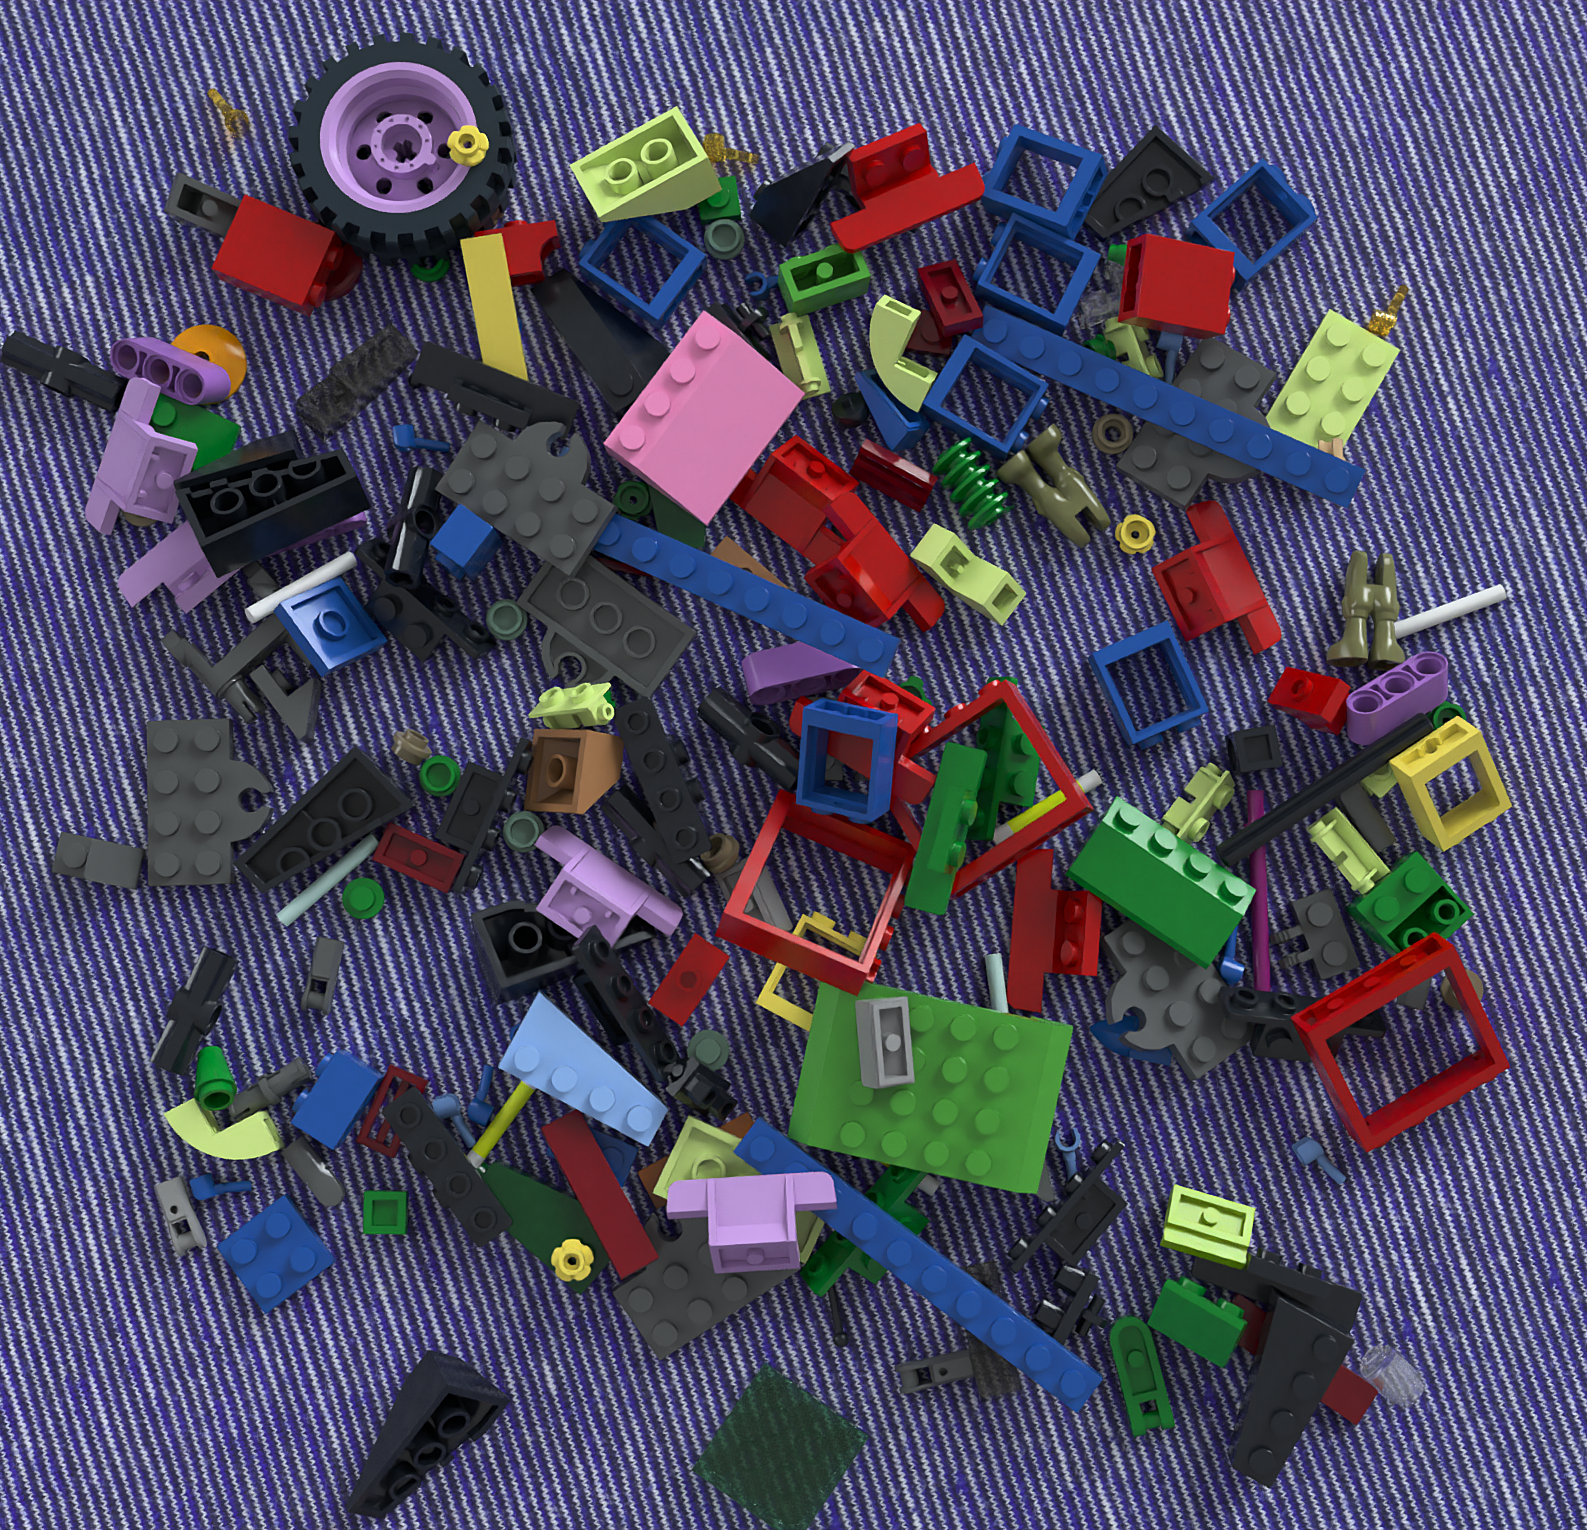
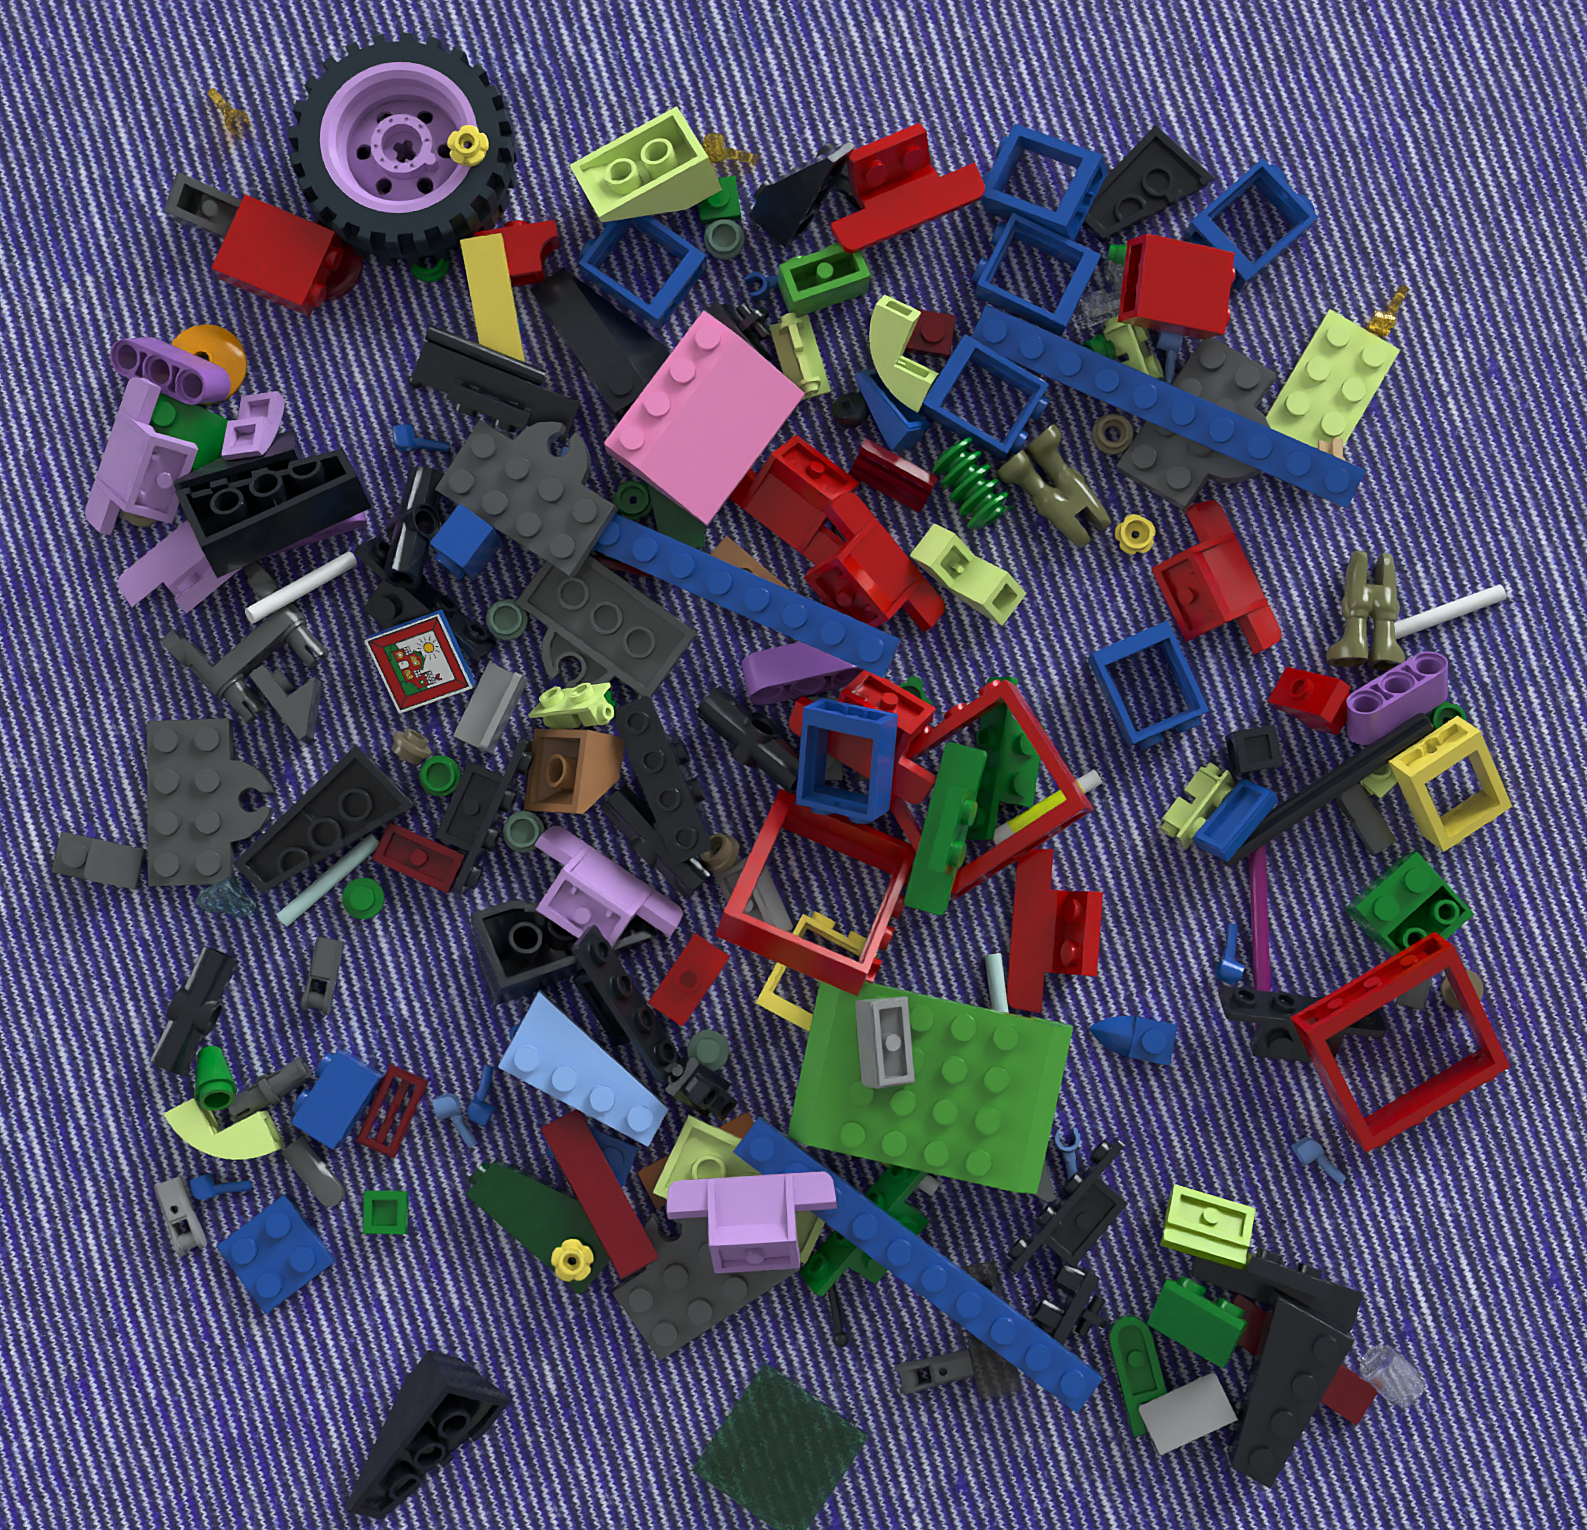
black piece [0,330,128,414] -> none
blue plate [273,576,388,677] -> none
clear smoke slope [296,323,419,443] -> none
black bracket [382,1087,513,1248] -> none
neon yellow bar [467,1080,536,1169] -> none
dark red plate [917,259,984,337] -> none
green slope [1065,796,1256,970] -> none
dark grey plate [1099,918,1256,1081] -> none
dark grey hinge [1269,888,1360,980] -> none
yellowish green hinge [1306,807,1391,895] -> none
none -> clear light blue tile [195,876,257,918]
none -> lavender slope [221,391,286,460]
none -> tile [364,609,476,714]
none -> black bar [425,324,547,386]
none -> light grey panel [453,662,528,755]
none -> light grey panel [1138,1373,1238,1456]
none -> blue tile [1192,778,1279,862]

